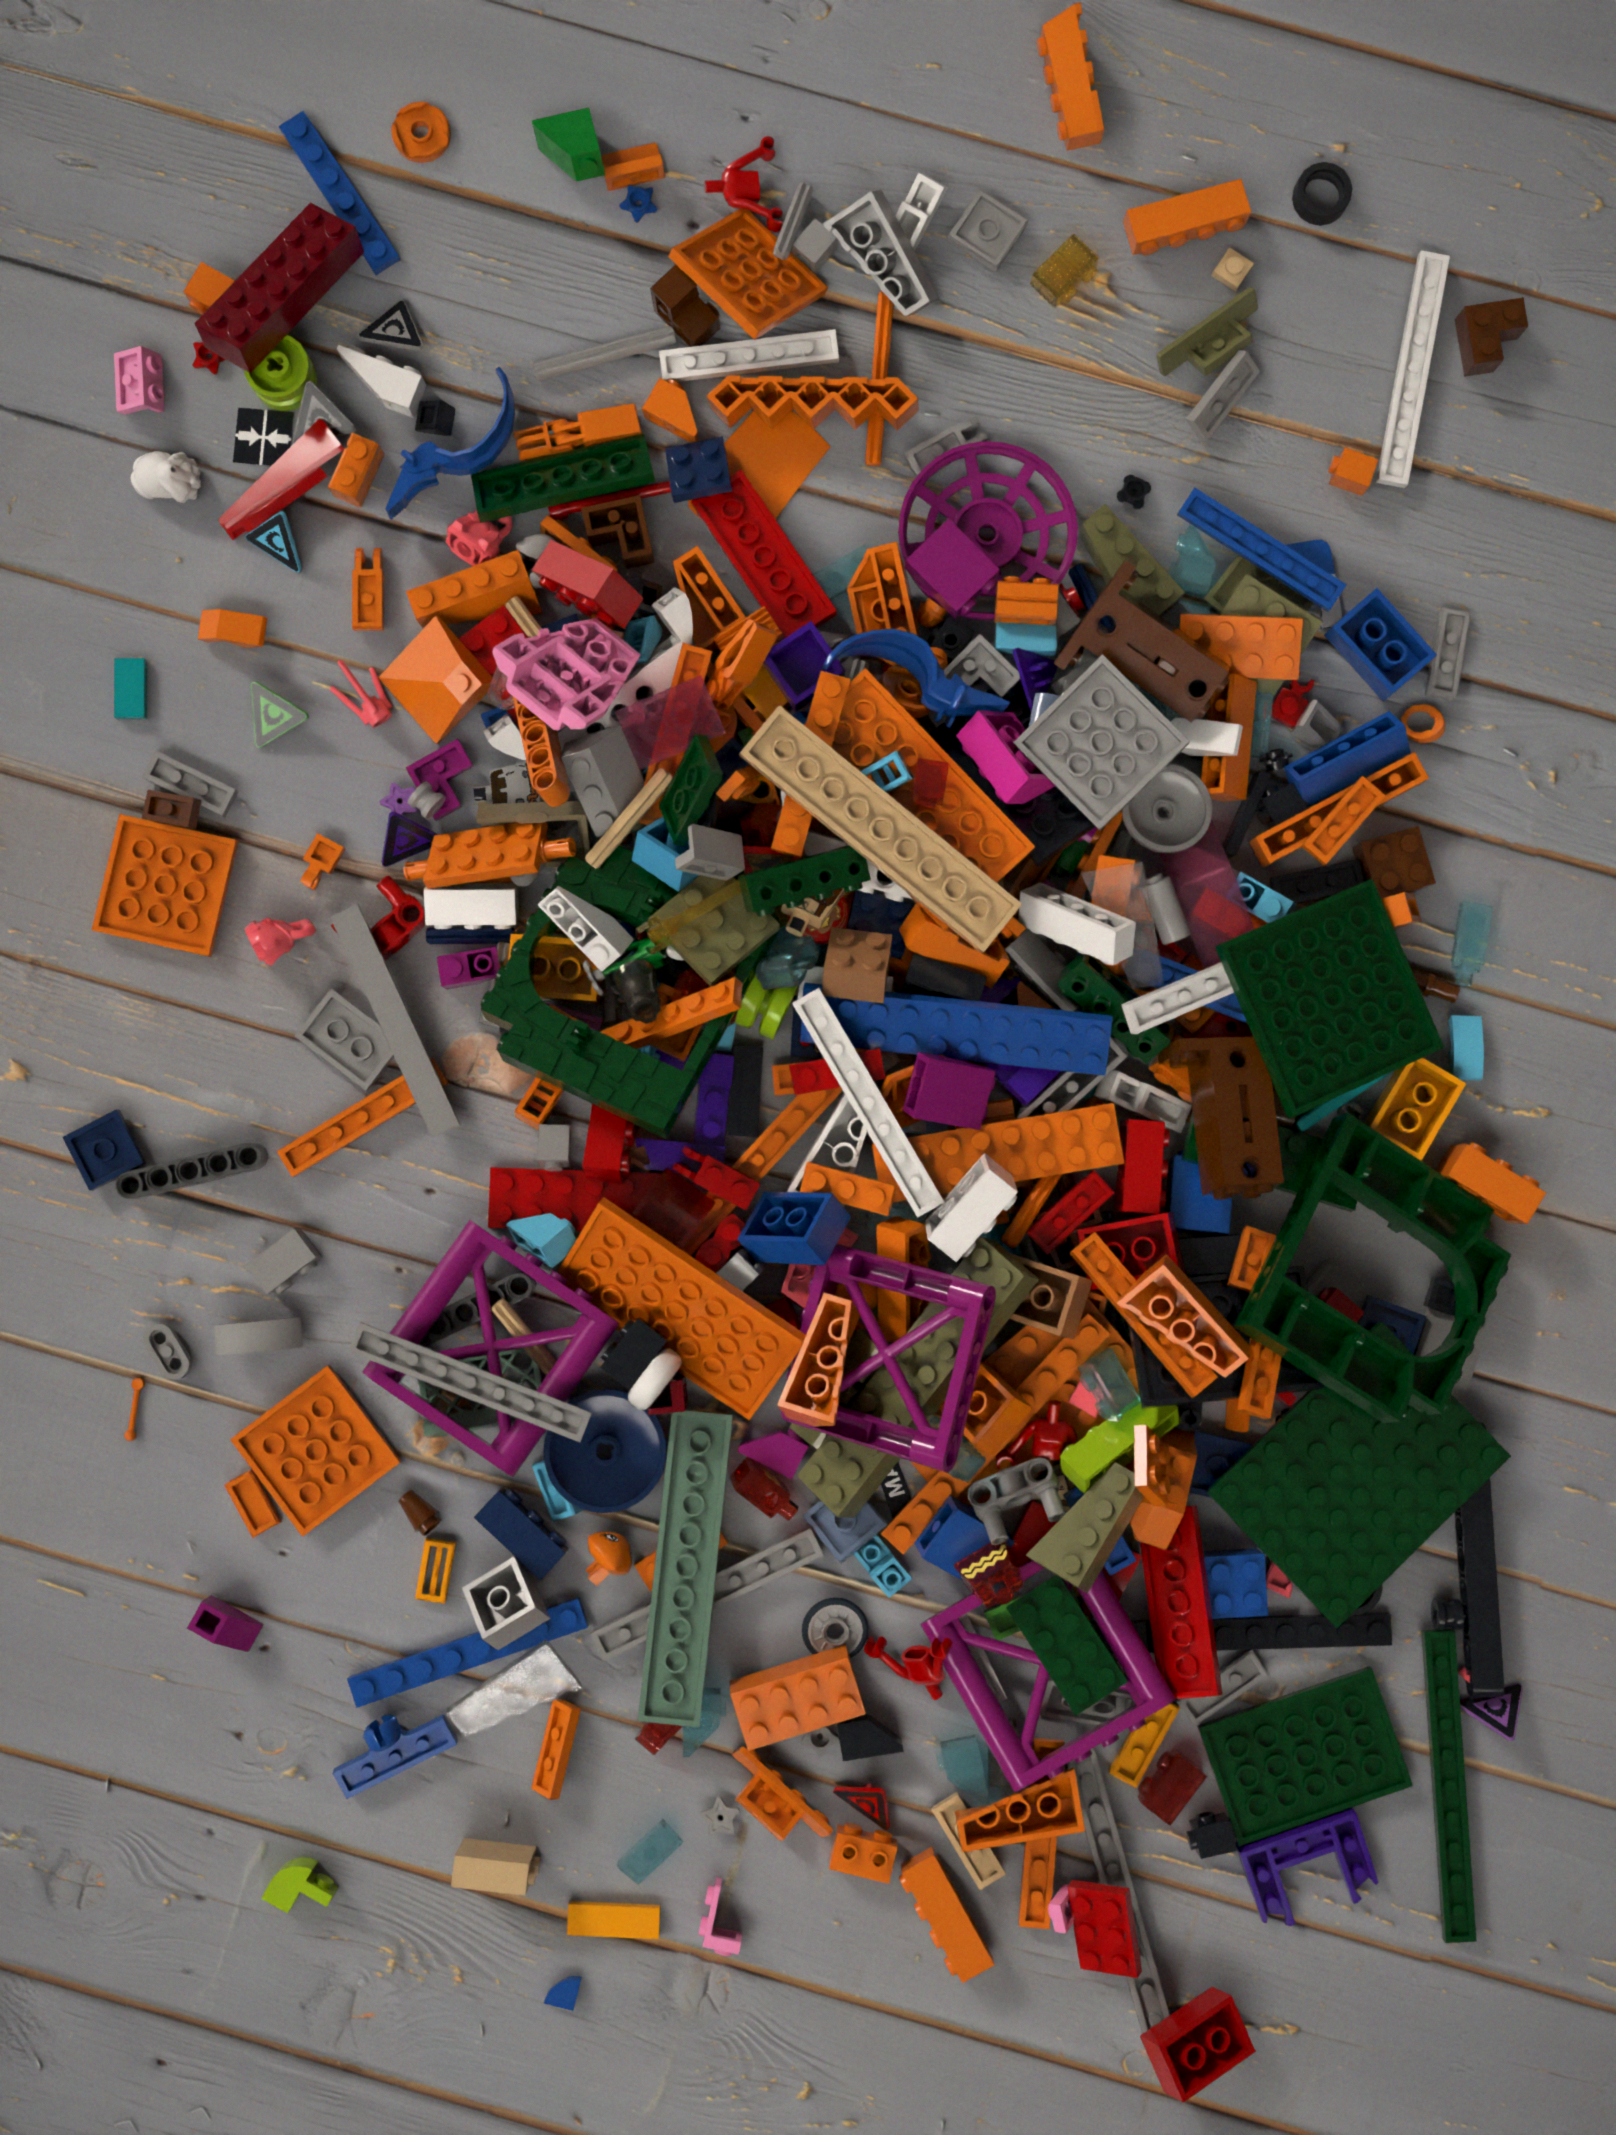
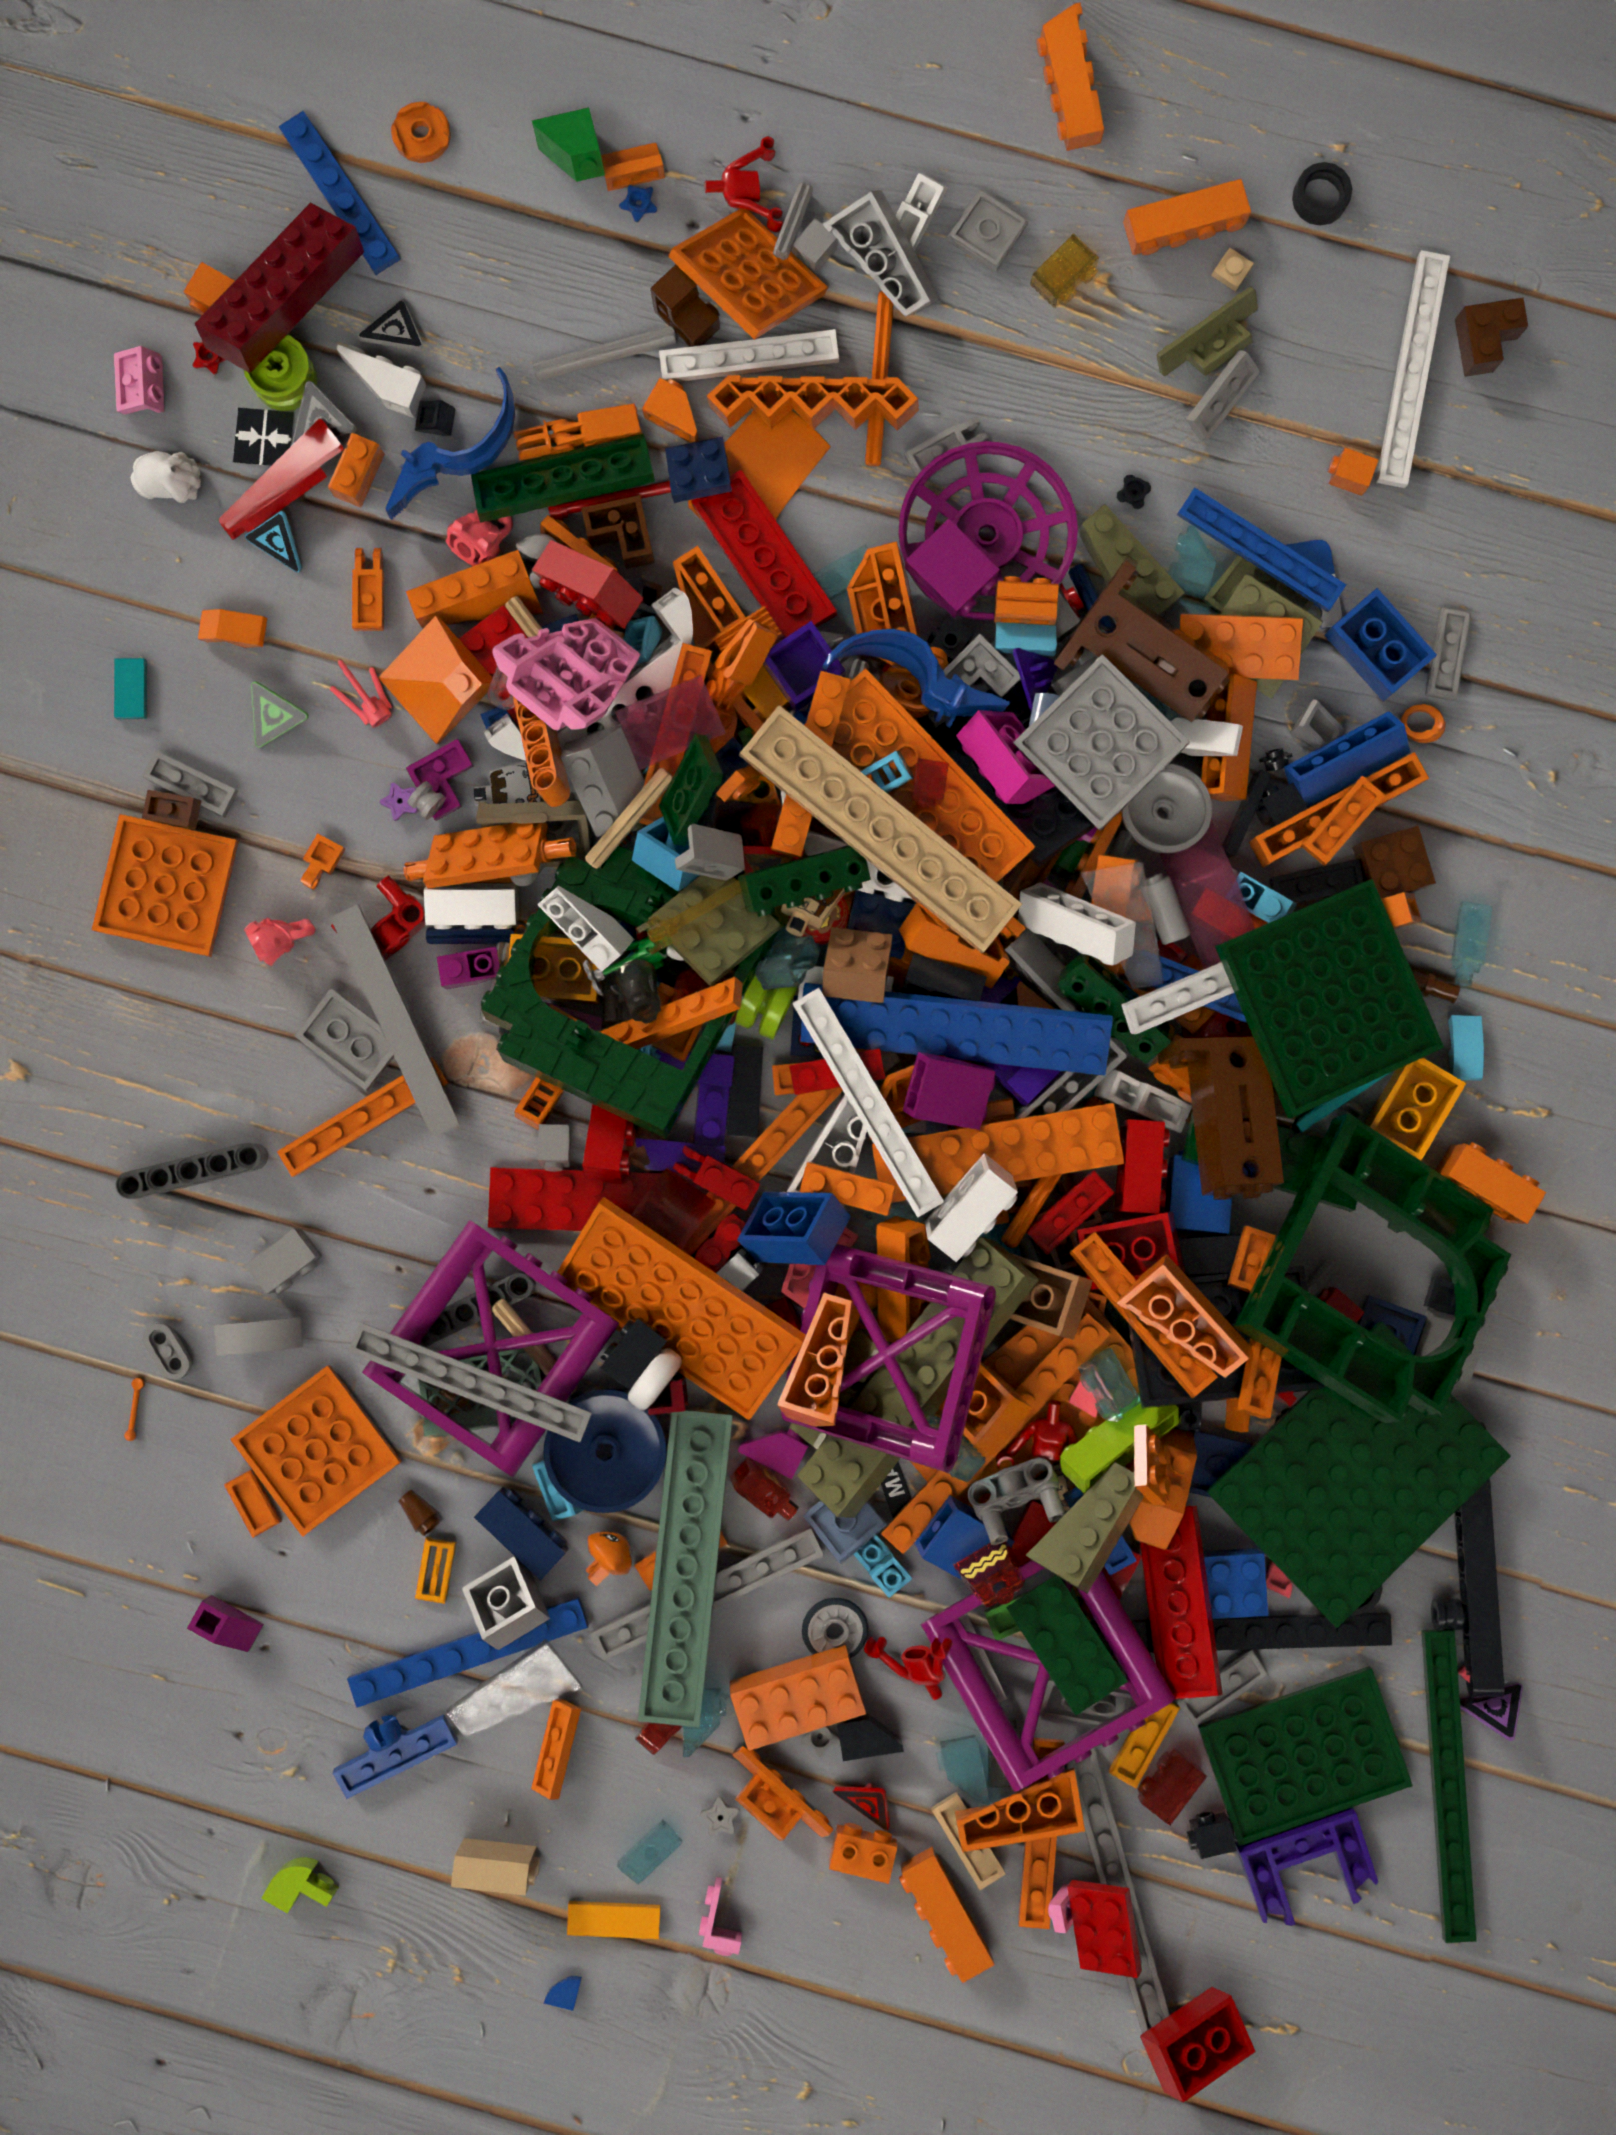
dark blue plate [62,1109,146,1191] -> none
black piece [381,812,439,867] -> none
medium azure slope [506,1213,576,1268] -> none
orange plate [917,598,947,628] -> none
clear light blue slope [1250,693,1273,758] -> none
red plate [1266,672,1314,729] -> none

